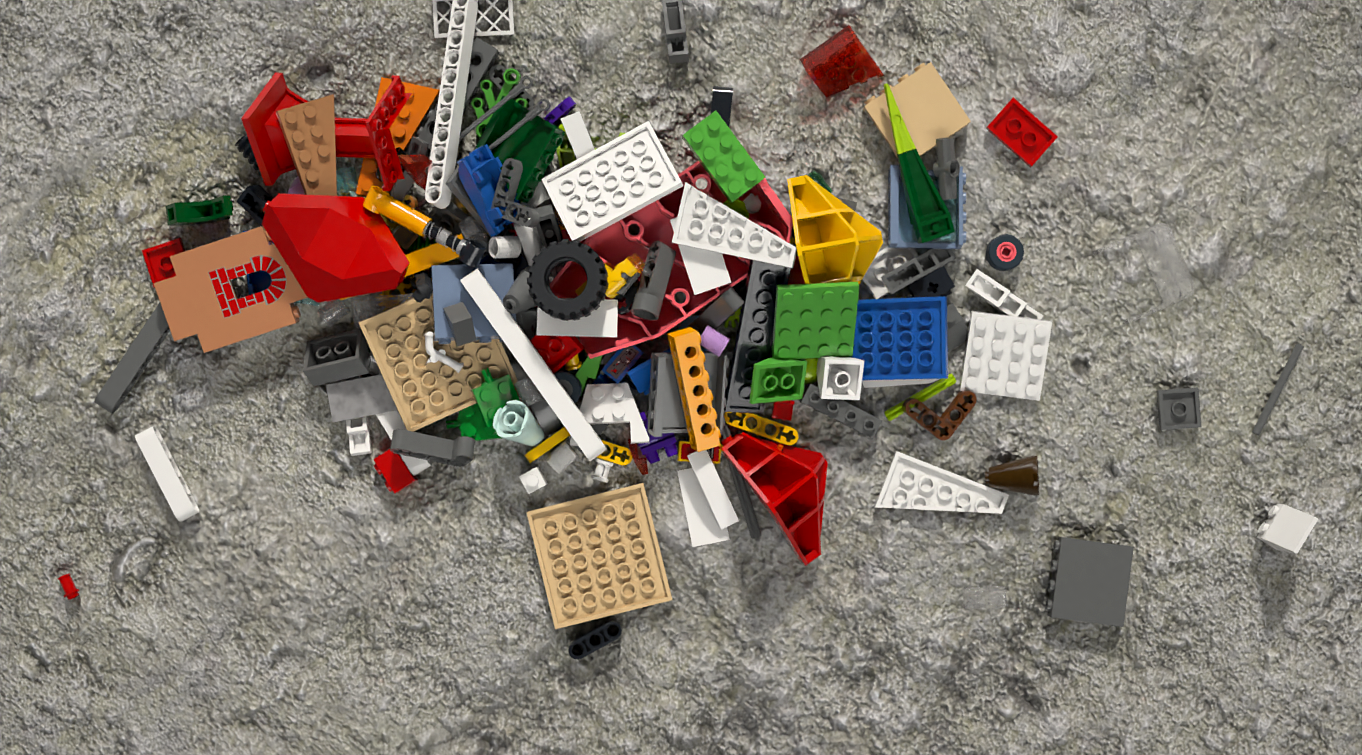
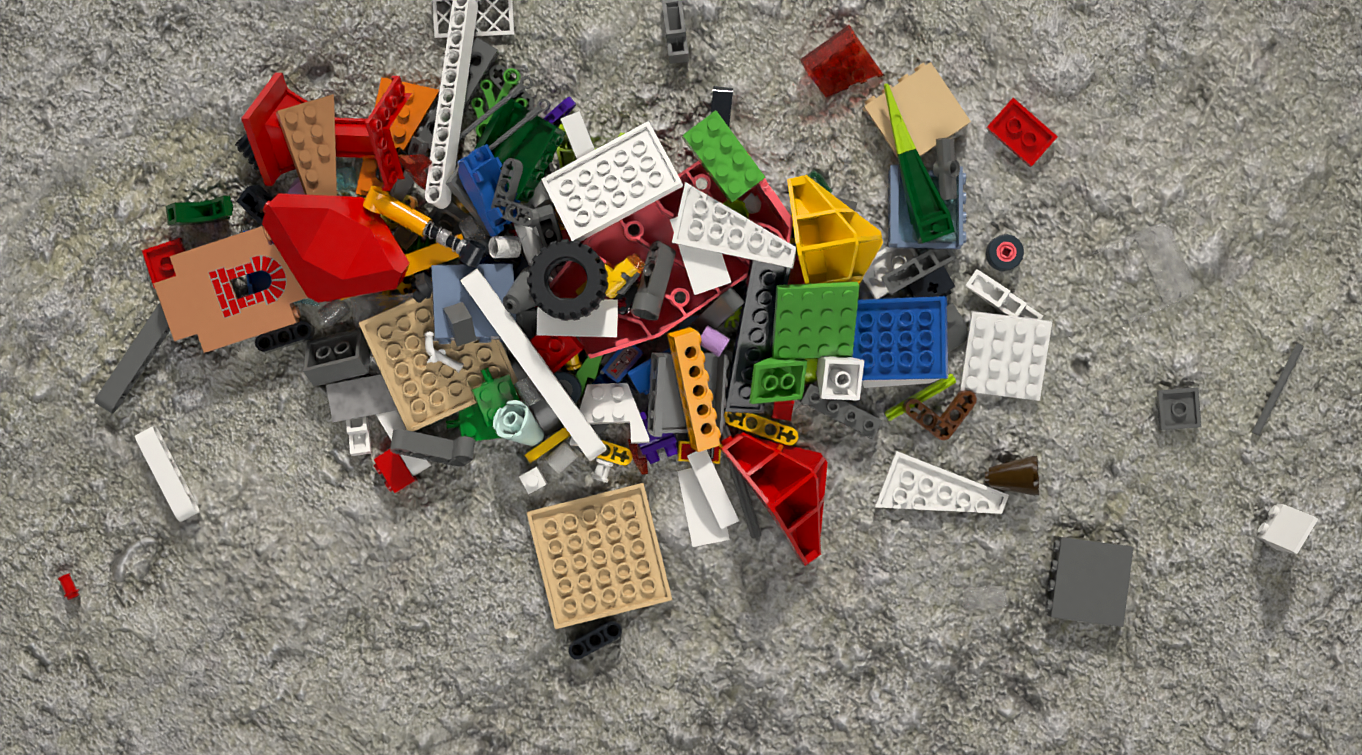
none -> black beam [255,321,315,353]

